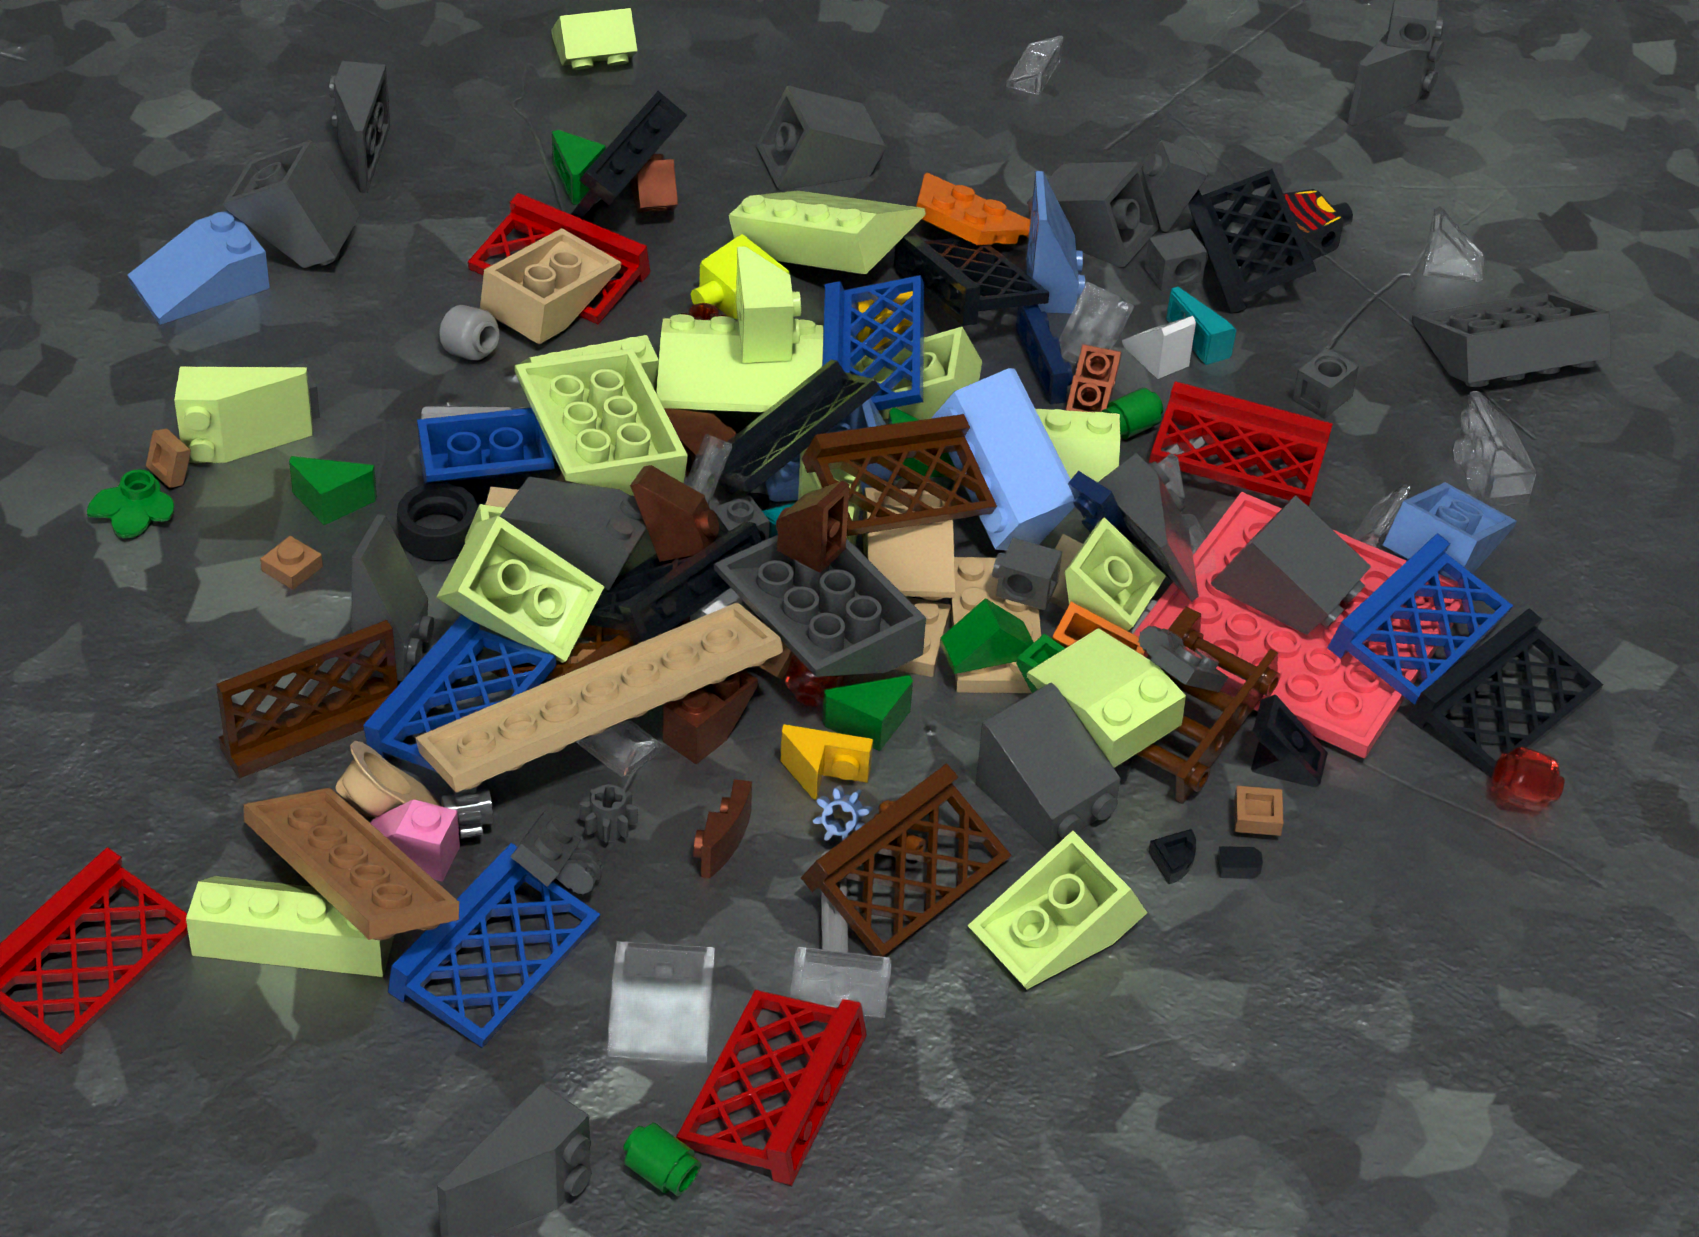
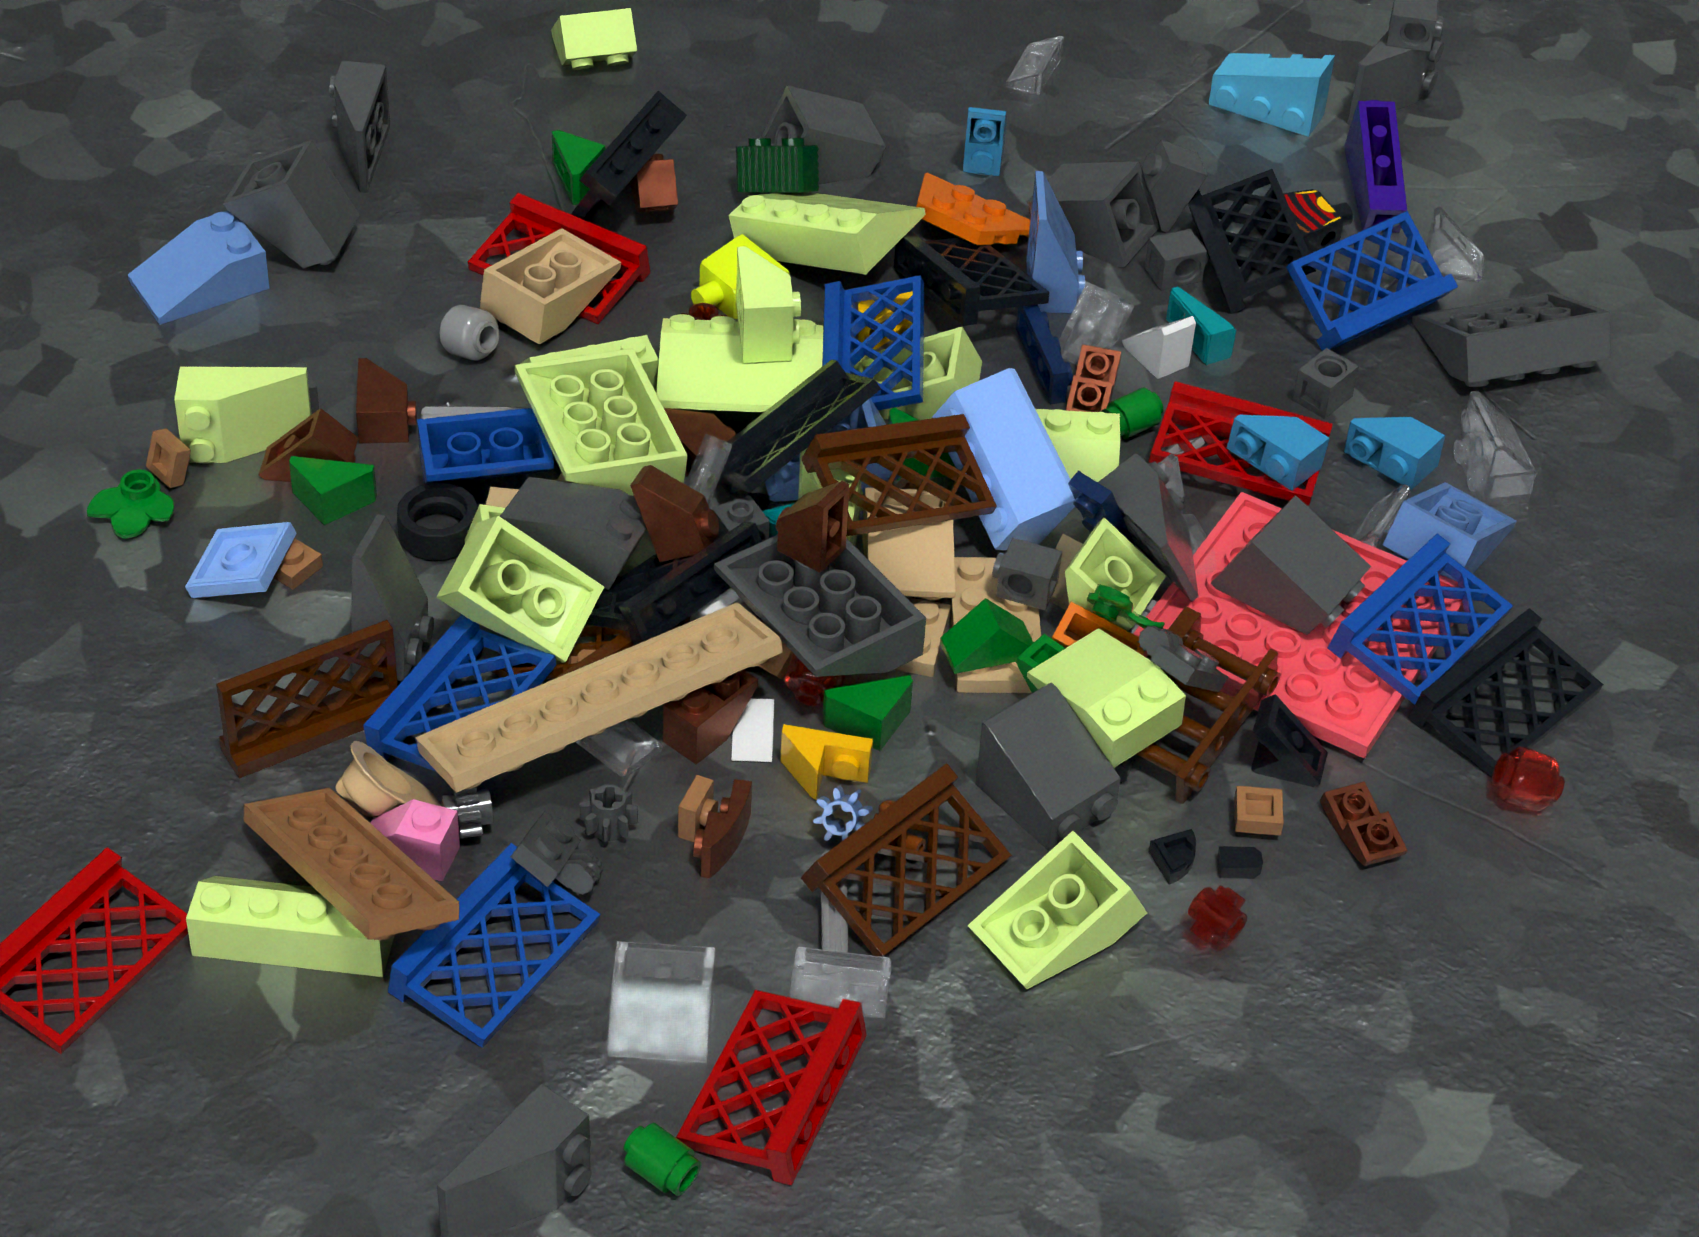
none -> light blue tile [185,522,297,598]
none -> copper slope [259,408,359,482]
none -> copper slope [356,358,417,443]
none -> medium nougat plate [678,775,718,842]
none -> white sticker [731,698,774,762]
none -> dark green brick [736,138,819,193]
none -> dark azure slope [963,107,1007,176]
none -> green plate [1087,584,1165,629]
none -> clear red gear [1188,885,1248,945]
none -> medium azure wedge [1209,53,1335,137]
none -> dark azure slope [1227,415,1330,491]
none -> blue fence [1286,211,1458,351]
none -> copper slope [1320,781,1408,866]
none -> dark purple slope [1344,100,1407,233]
none -> dark azure slope [1344,417,1445,490]

